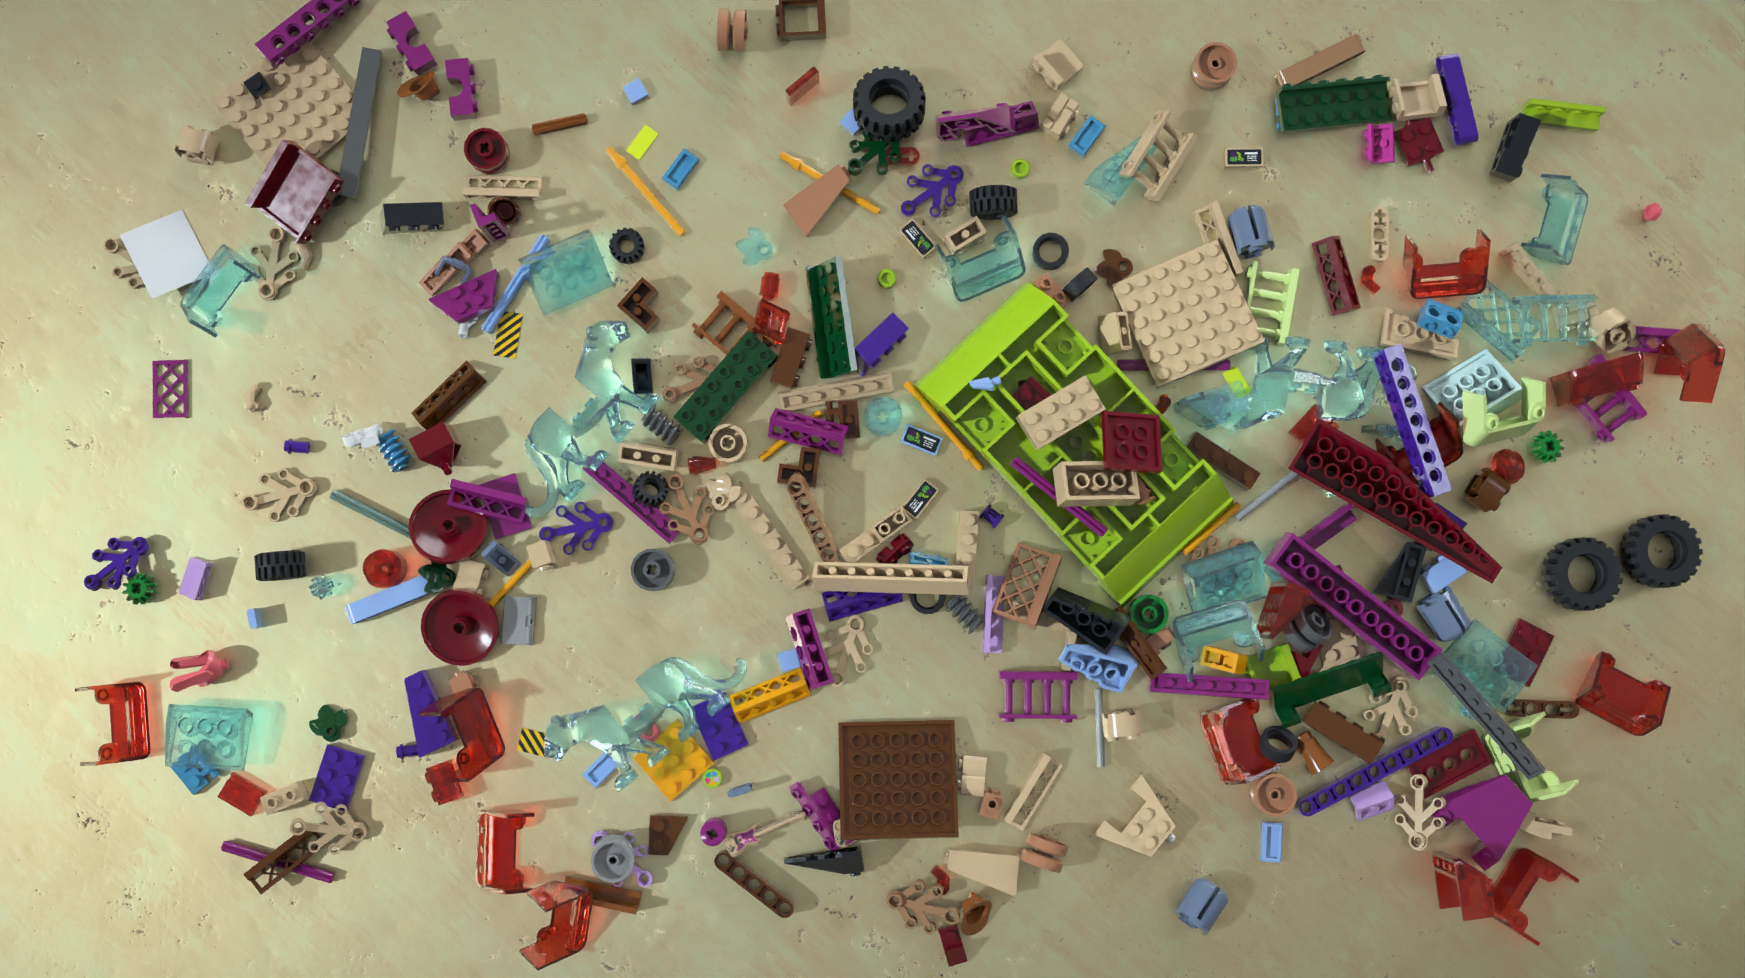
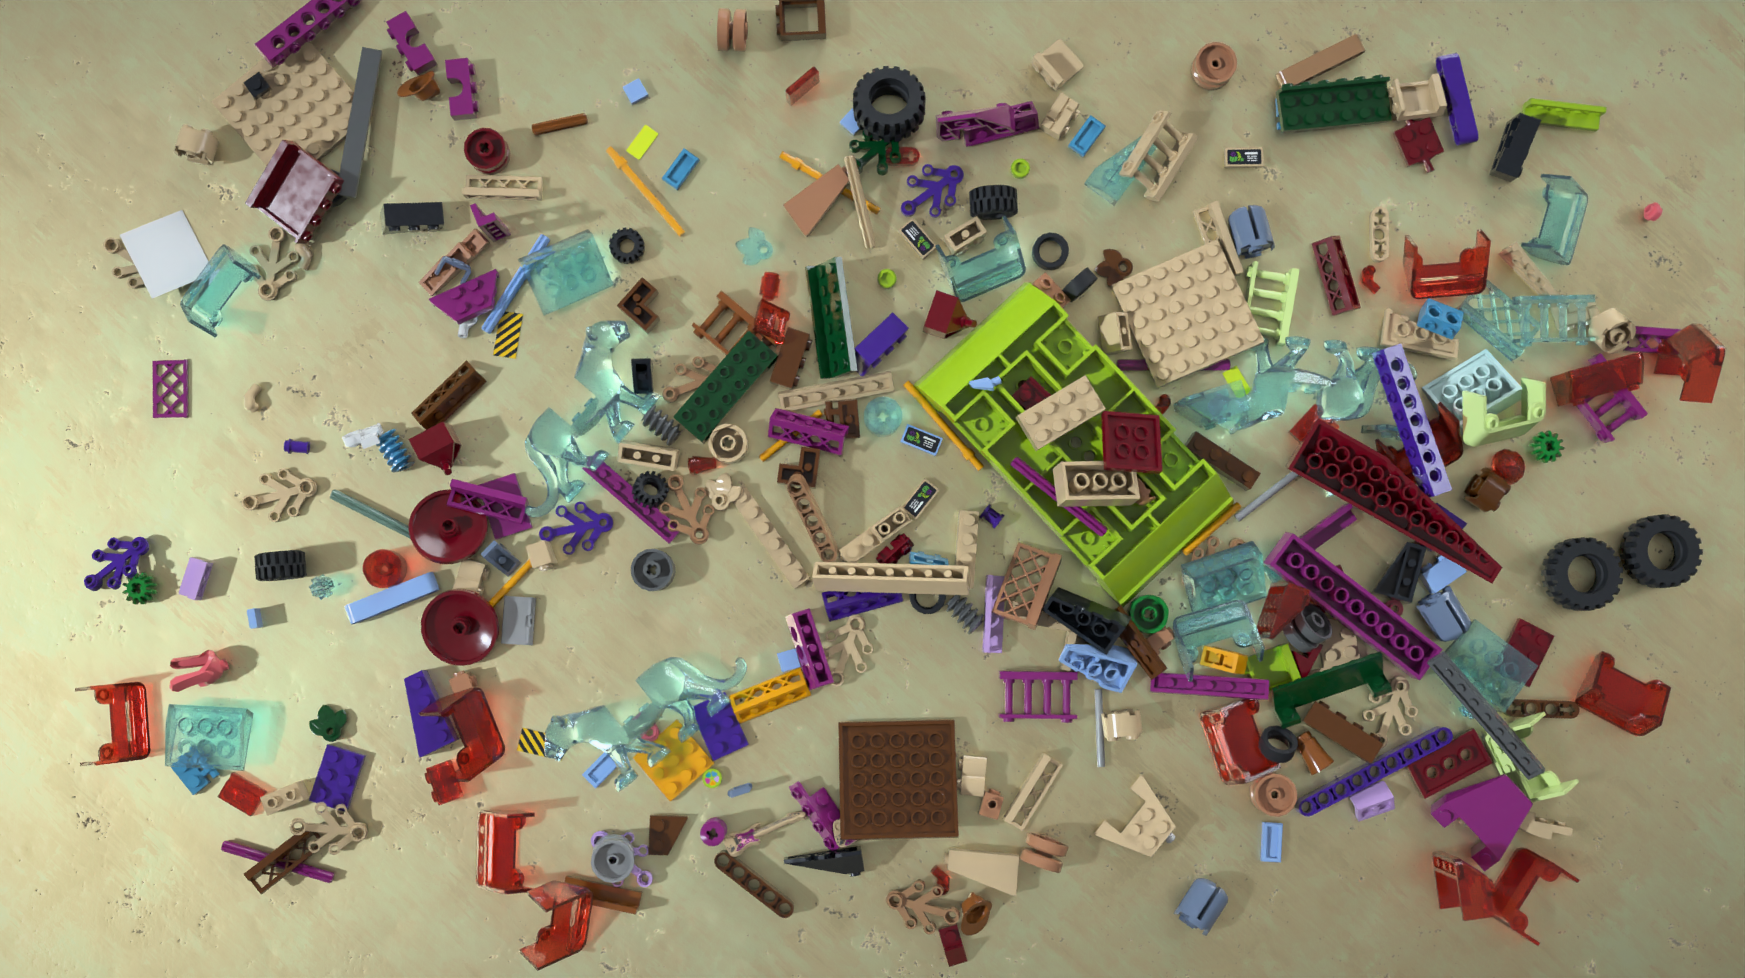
dark purple pin [396,744,419,759] -> none
dark green plate [418,561,456,594] -> none
reddish brown hair [487,197,521,226] -> none
dark pink bracket [1364,123,1395,165] -> none
tan plant [1395,774,1446,851] -> none
none -> tan axle [844,155,876,248]
none -> dark red piece [923,290,977,339]

